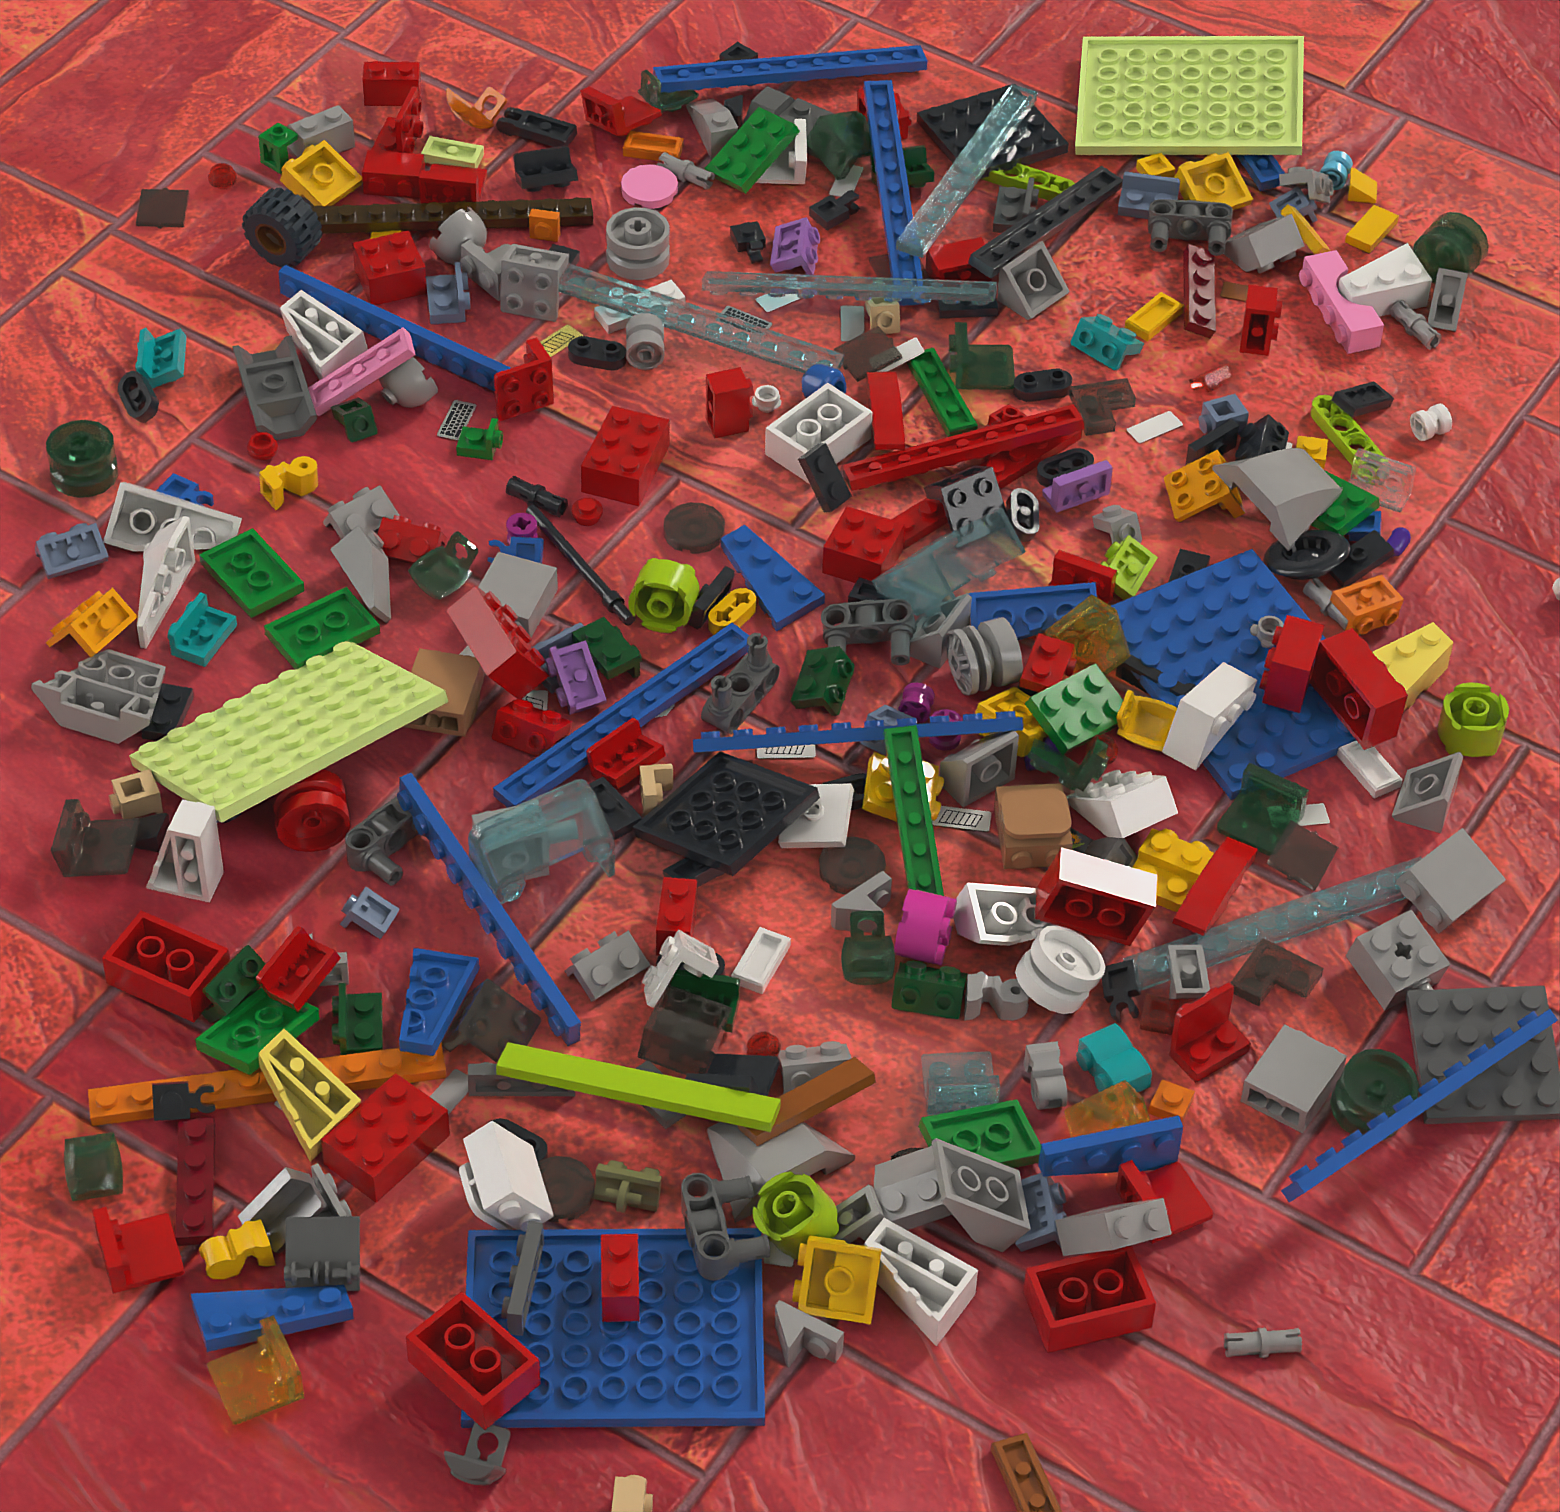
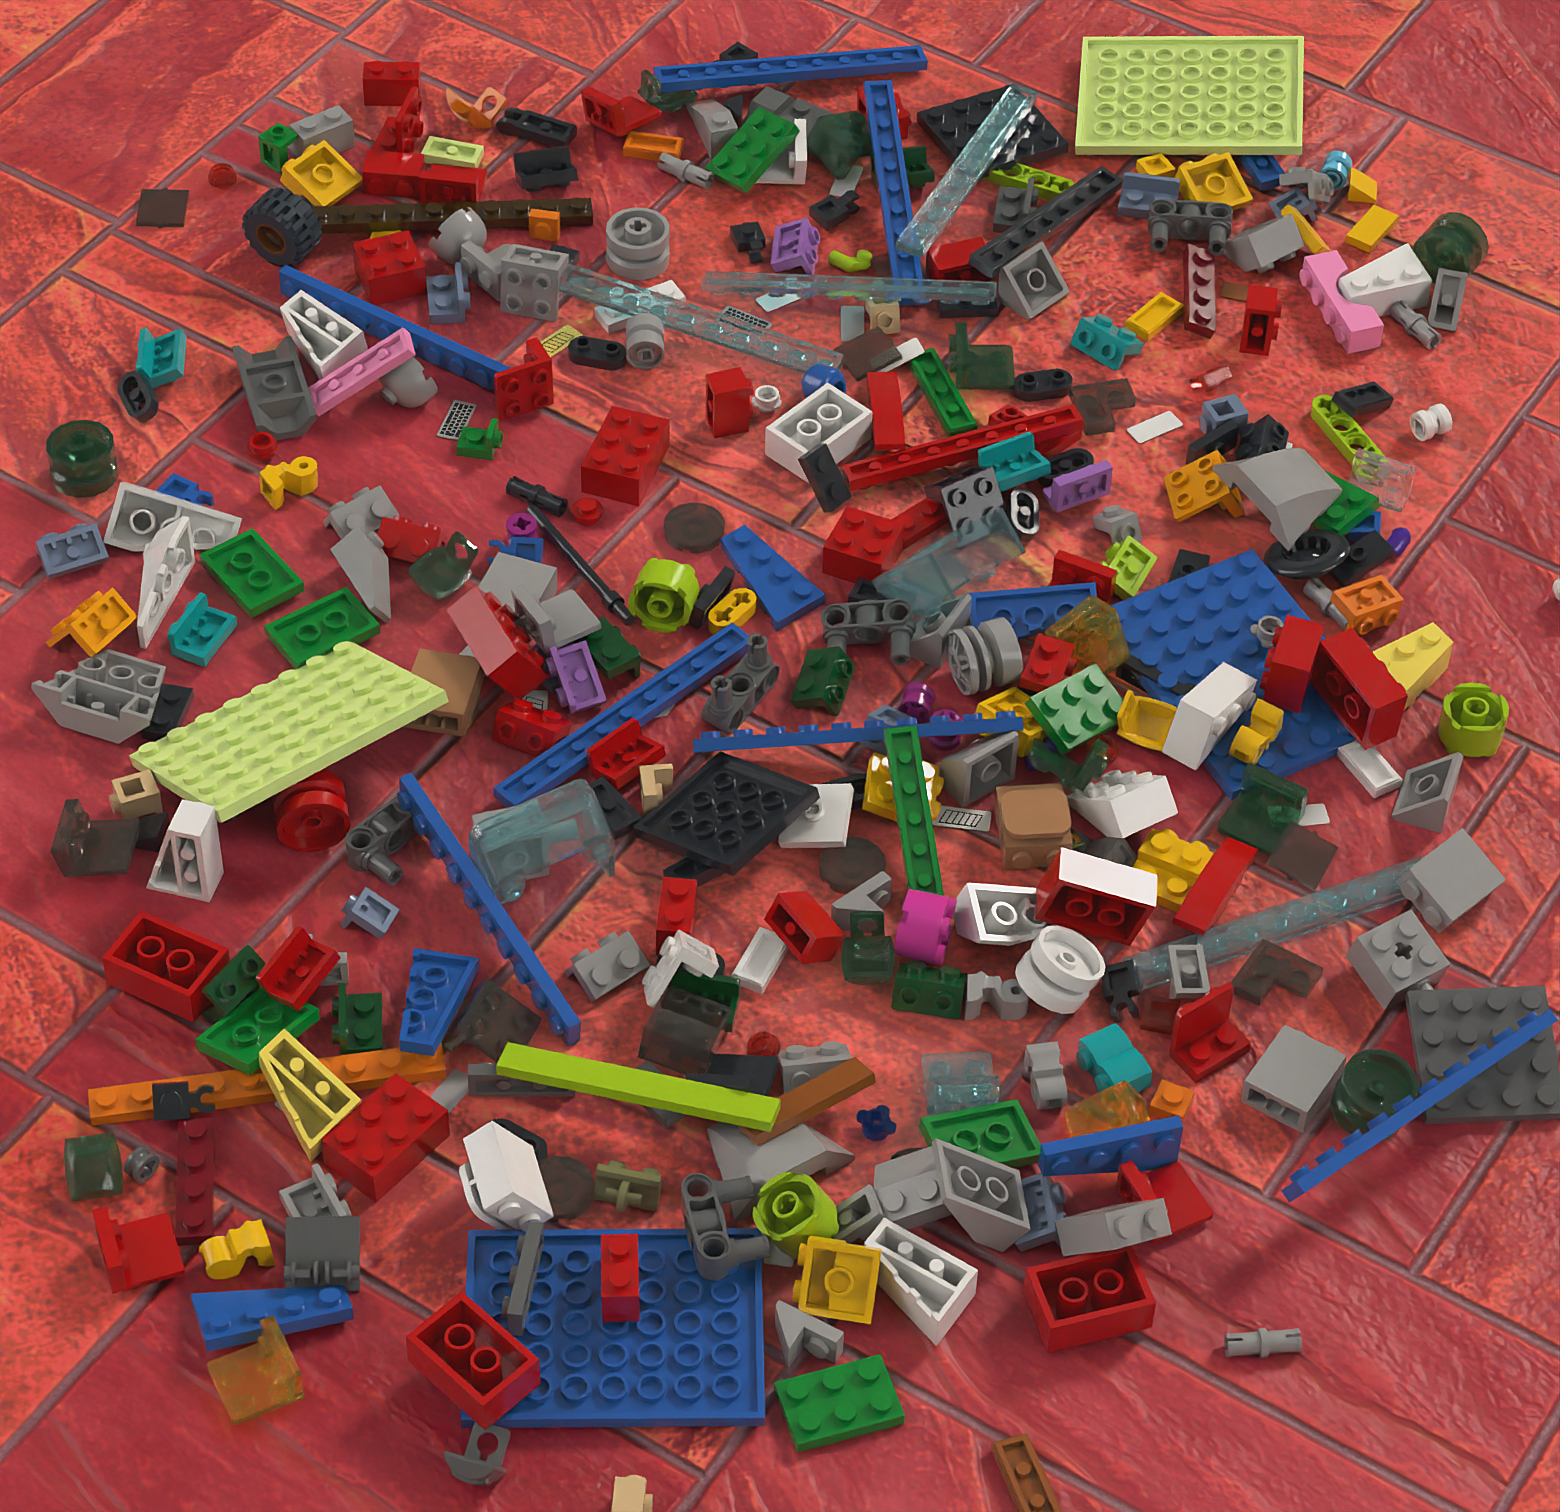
flat silver panel [238,1167,326,1253] -> none
dark green bracket [331,397,378,443] -> none
bright pink tile [621,164,678,209] -> none
white sticker [757,745,816,759] -> none
yellow plate [1296,436,1328,469] -> none
none -> dark grey bush [124,1146,160,1183]
none -> light grey bracket [511,585,601,654]
none -> red brick [764,891,846,964]
none -> green plate [774,1354,905,1453]
none -> lime arm [828,249,872,272]
none -> clear blue plate [856,1105,896,1141]
none -> teal bracket [978,432,1051,492]
none -> yellow leg [1229,698,1284,766]

